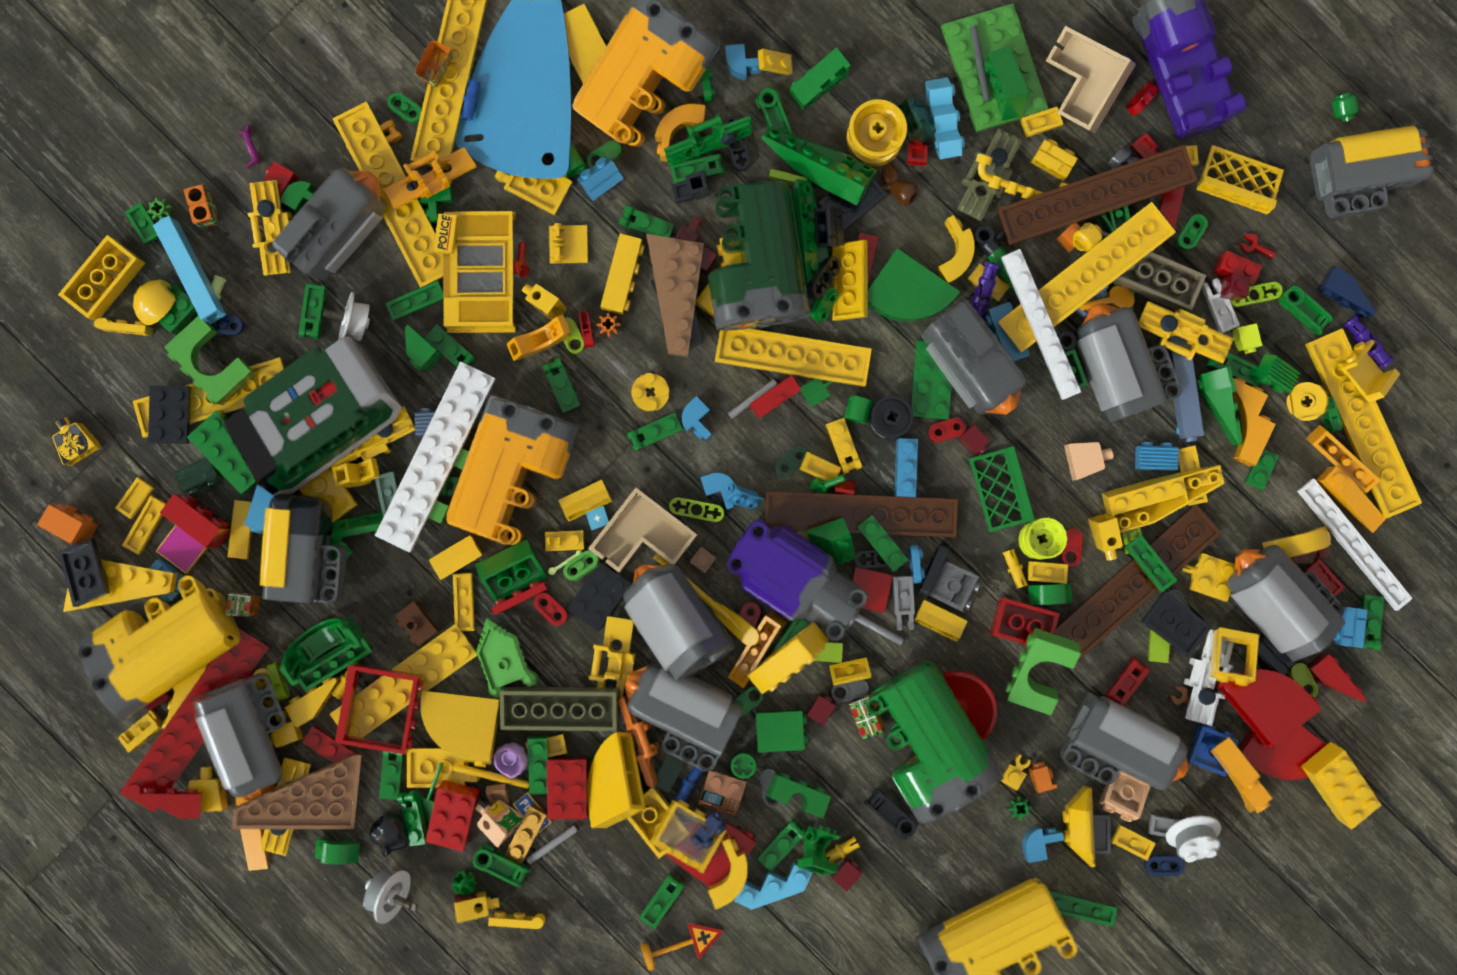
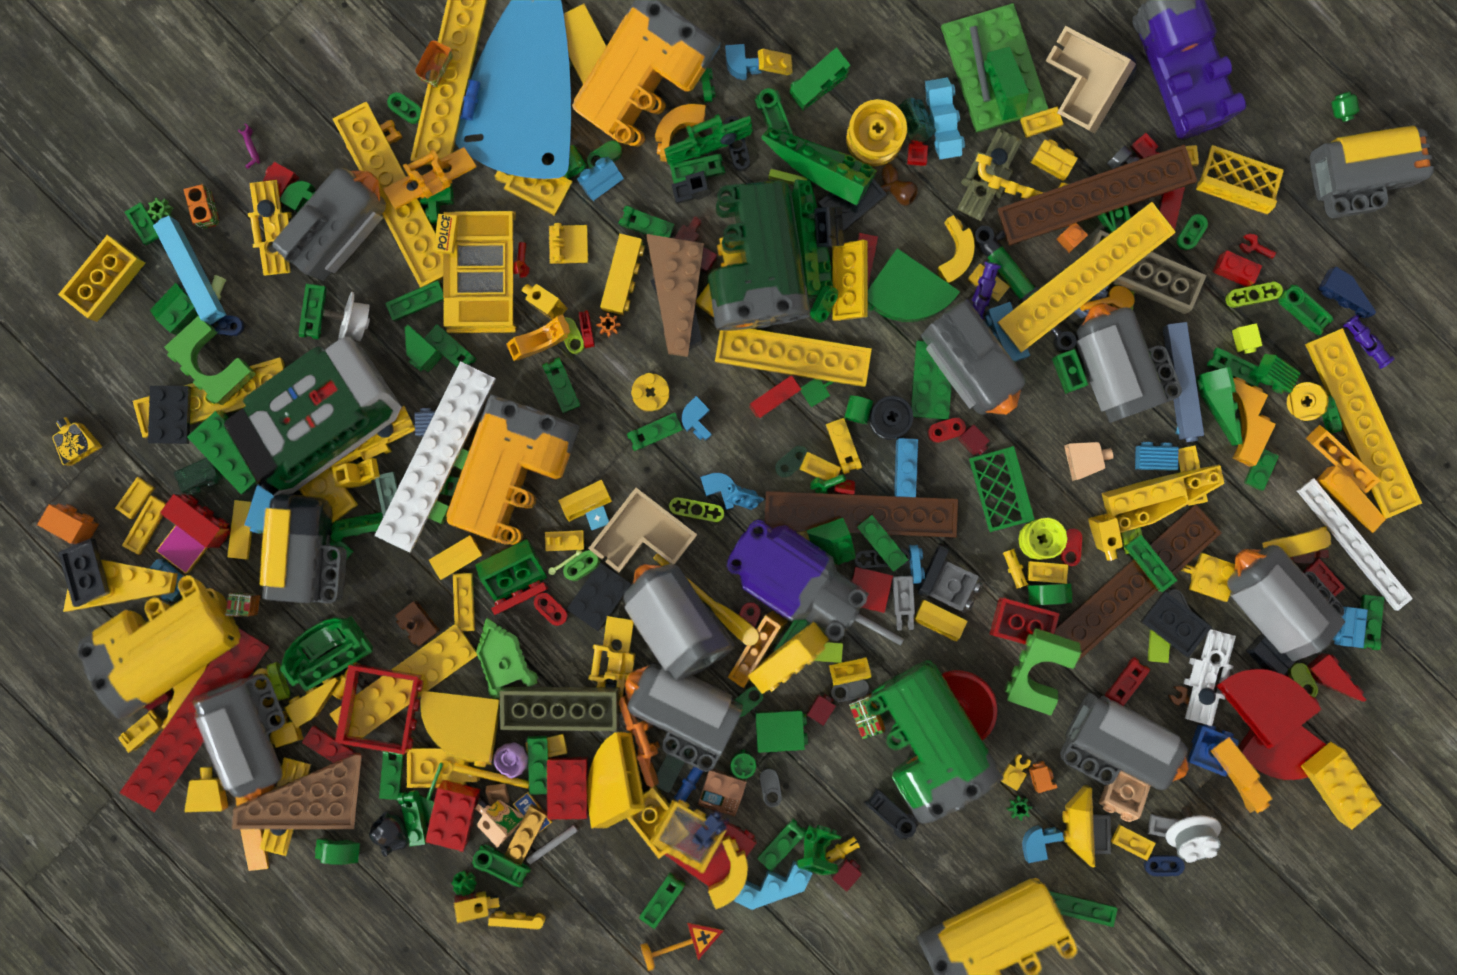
yellow hinge [93,318,153,336] -> none
yellow cylinder [133,279,176,325] -> none
red slope [138,787,202,819] -> none
white piece [363,869,418,924] -> none
medium nougat plate [690,547,716,573] -> none
light grey bar [728,379,777,419] -> none
green arch [766,773,831,819] -> none
black beam [806,256,841,300] -> none
white plate [1001,249,1081,400] -> none
yellow head [1073,223,1102,252] -> none
red piece [1126,82,1159,116] -> none
yellow piece [1138,301,1234,364] -> none
white hinge [1201,278,1240,333] -> none
yellow window [1210,628,1259,686] -> none
dark red brick [1220,274,1251,301] -> none
yellow panel [1341,340,1400,402] -> none

